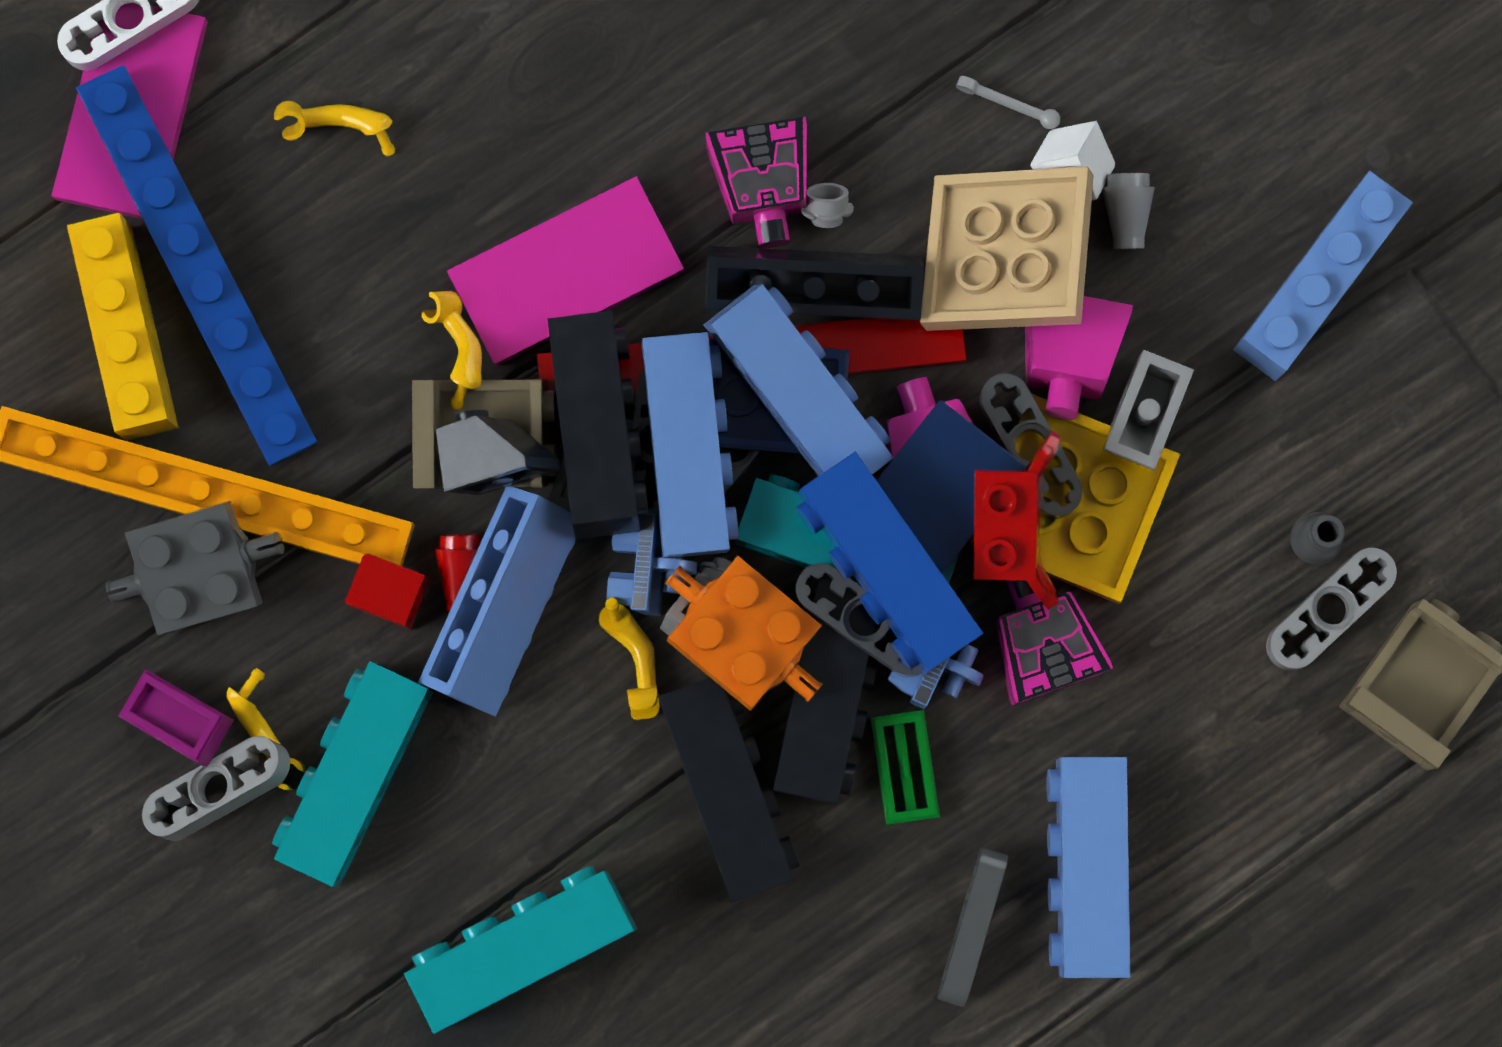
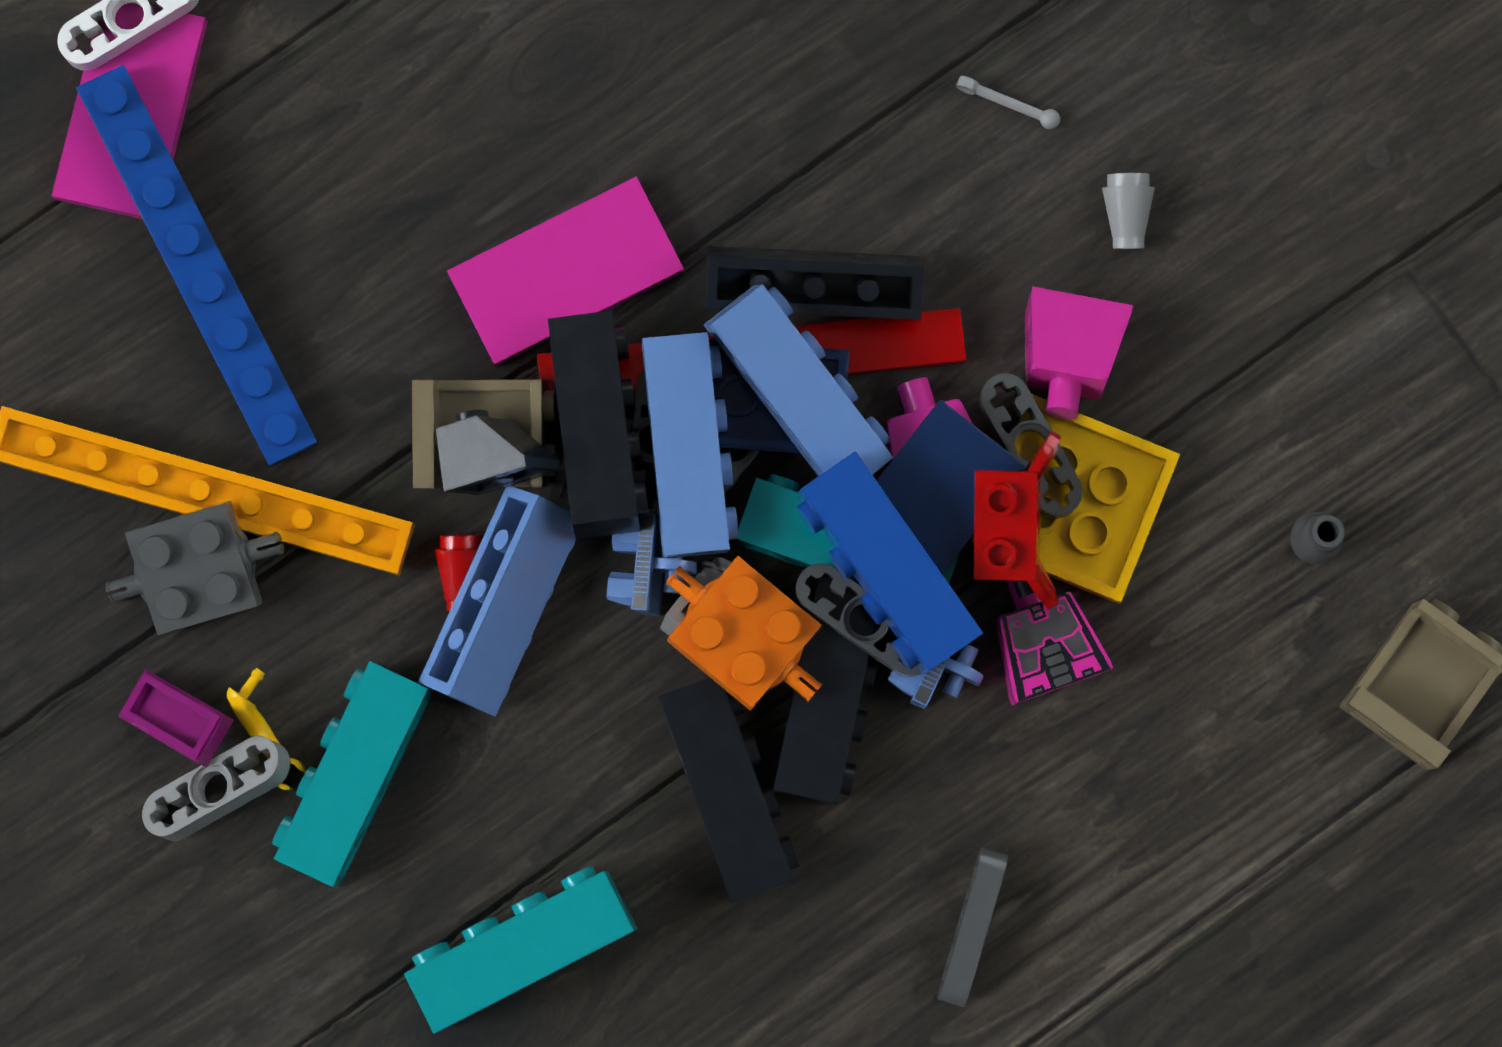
yellow brick [67,213,179,441] -> none
yellow piece [274,101,395,156] -> none
red panel [344,554,430,630] -> none
yellow piece [422,291,482,410] -> none
yellow piece [599,598,660,720] -> none
torso [705,117,807,248] -> none
light grey plate [801,183,854,228] -> none
green tile [870,710,940,825] -> none
tan plate [920,166,1094,331] -> none
white panel [1030,121,1115,200] -> none
medium blue brick [1047,757,1130,978] -> none
light grey slope [1103,350,1194,471] -> none
medium blue brick [1233,171,1413,381] -> none
light grey beam [1266,548,1397,670] -> none

